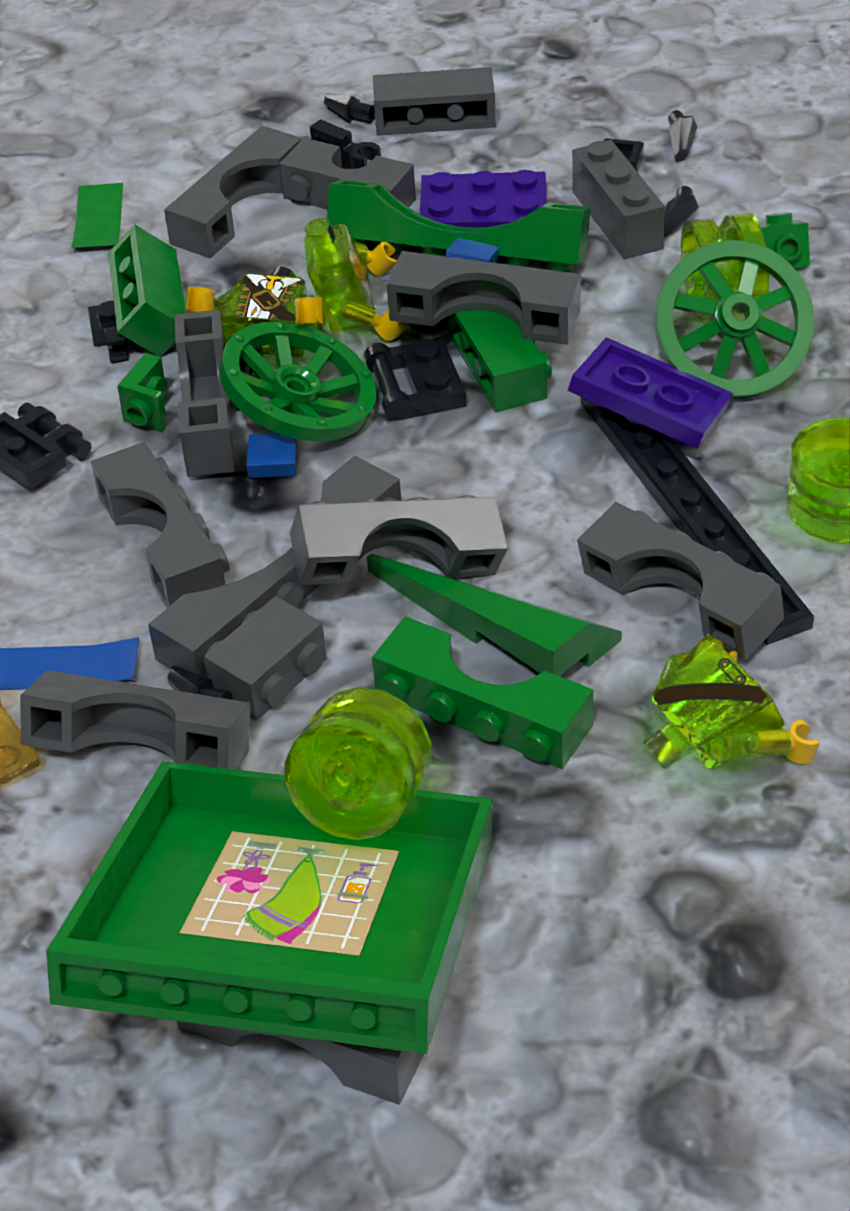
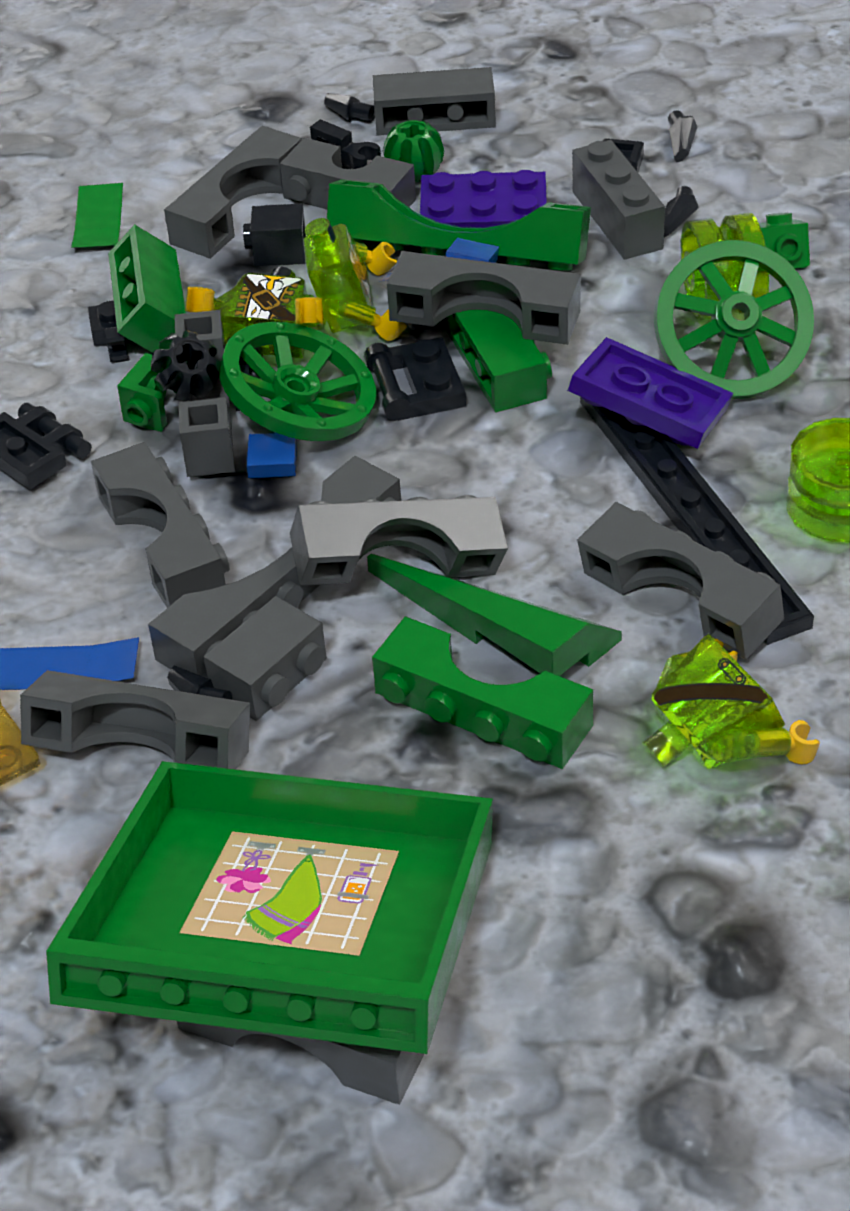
clear neon green wheel [285,687,431,840] -> none
none -> black piece [151,330,221,401]
none -> black brick [243,204,307,266]
none -> green piece [383,120,444,181]

